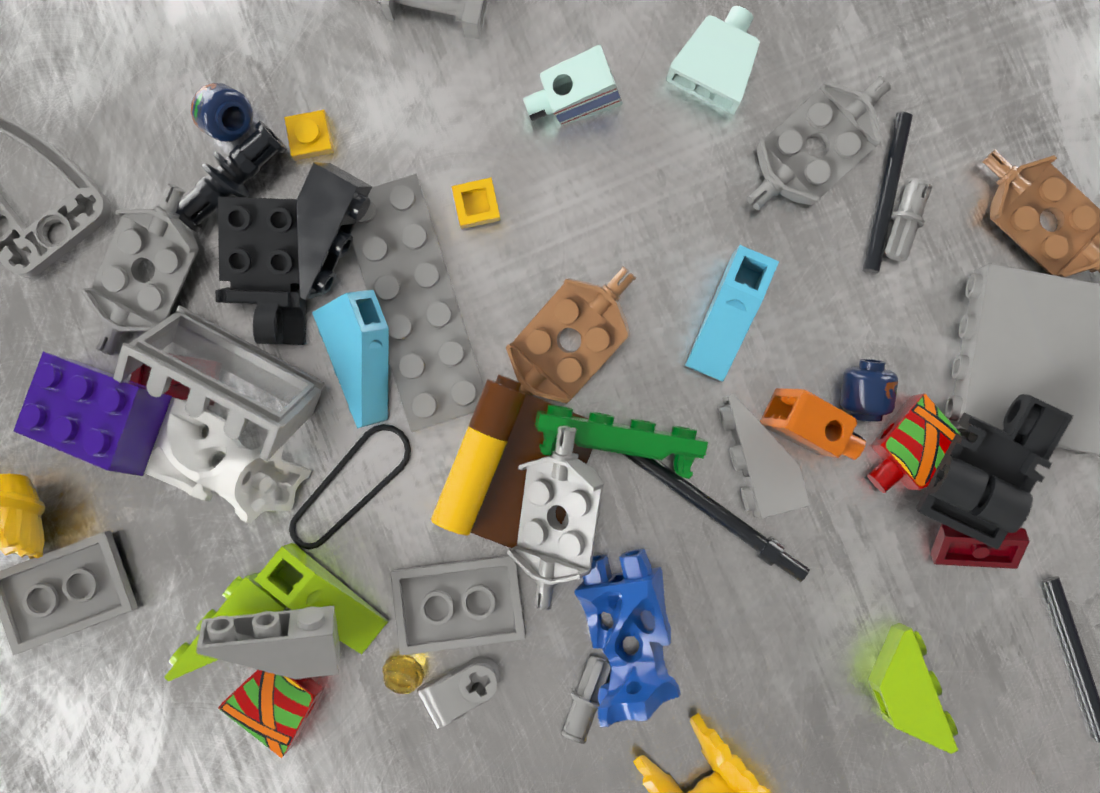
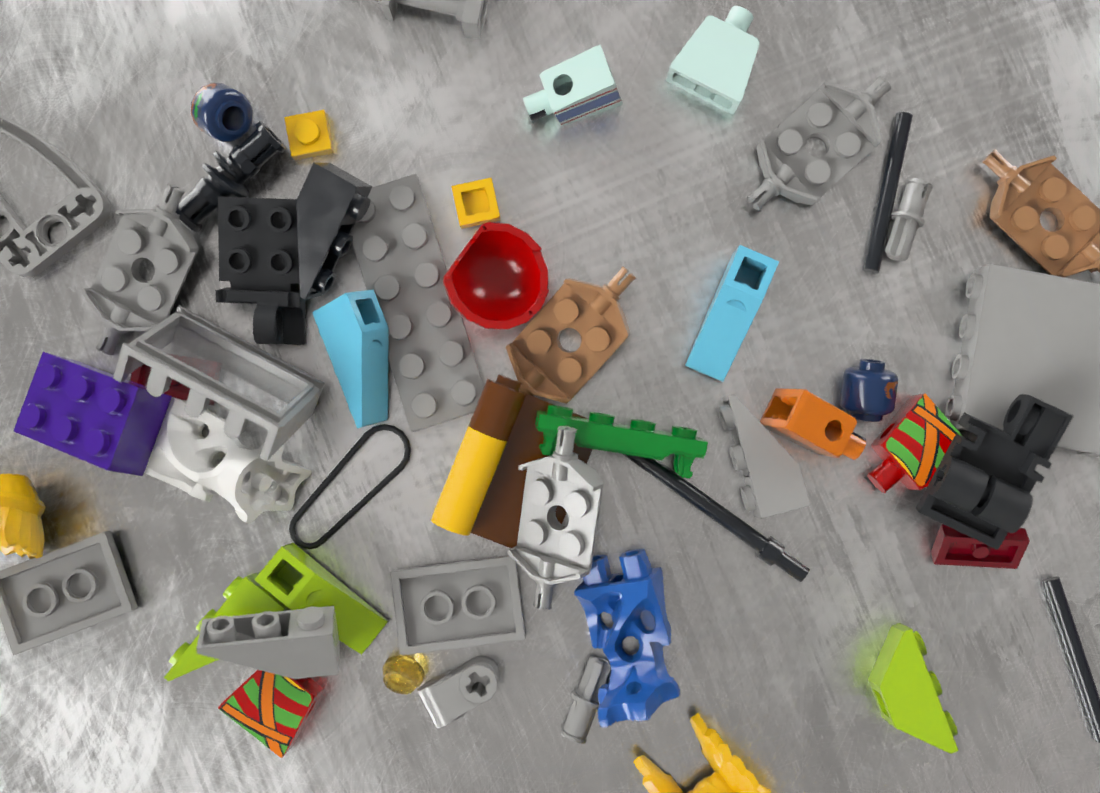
none -> red cylinder [443,222,549,330]

